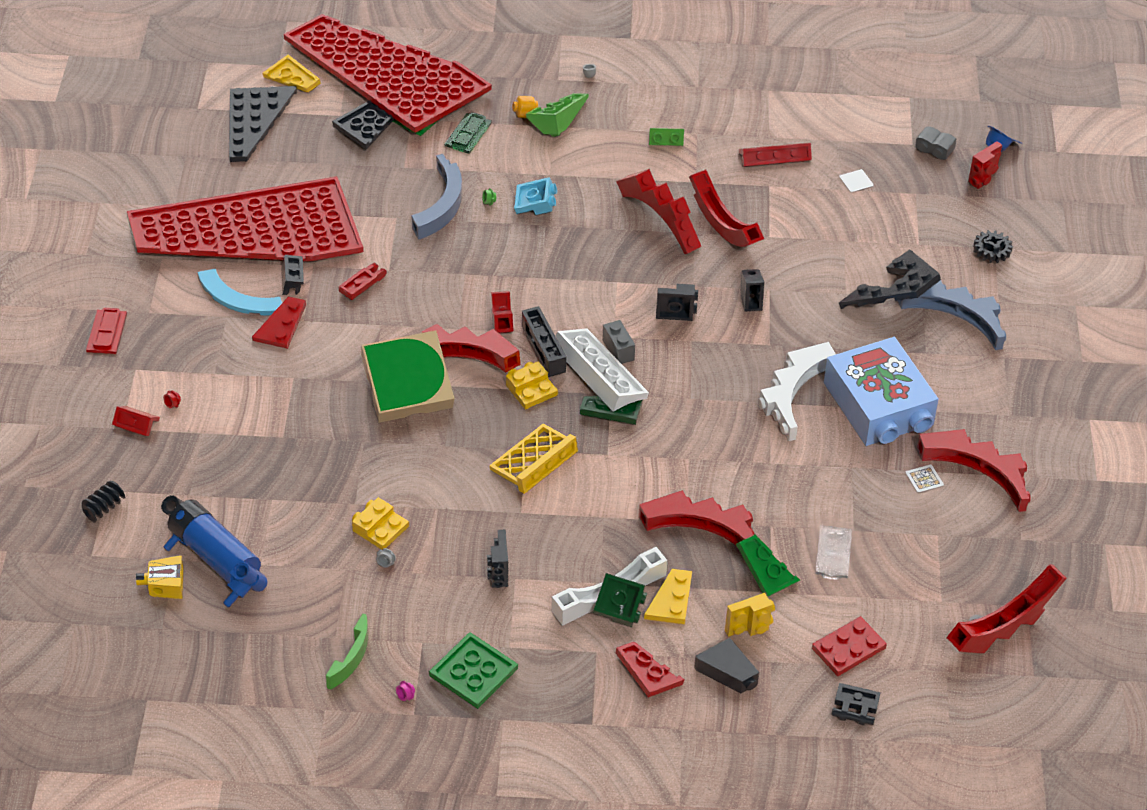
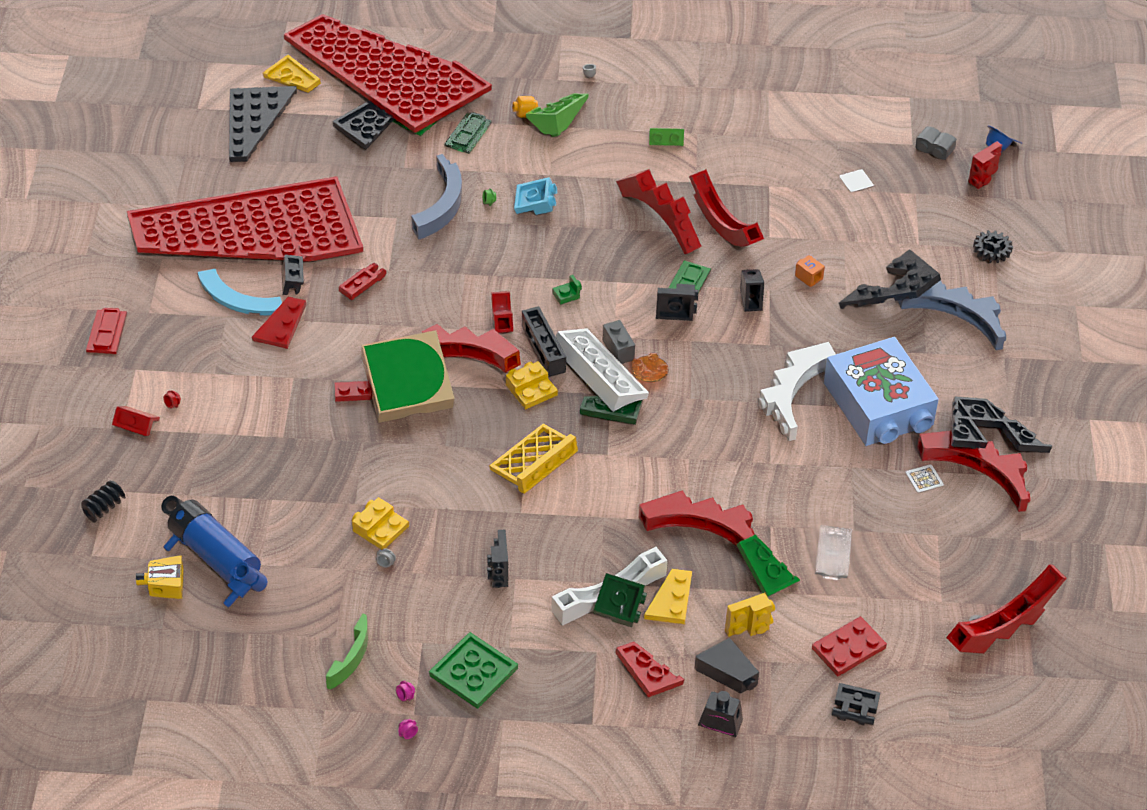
red fence [739,143,812,166] -> none
none -> red plate [335,381,372,402]
none -> dark pink plate [398,719,418,739]
none -> green bracket [552,274,582,305]
none -> clear orange dish [631,353,669,382]
none -> green piece [669,260,711,293]
none -> black torso [698,691,743,737]
none -> orange brick [795,255,825,288]
none -> black wing [951,396,1053,453]

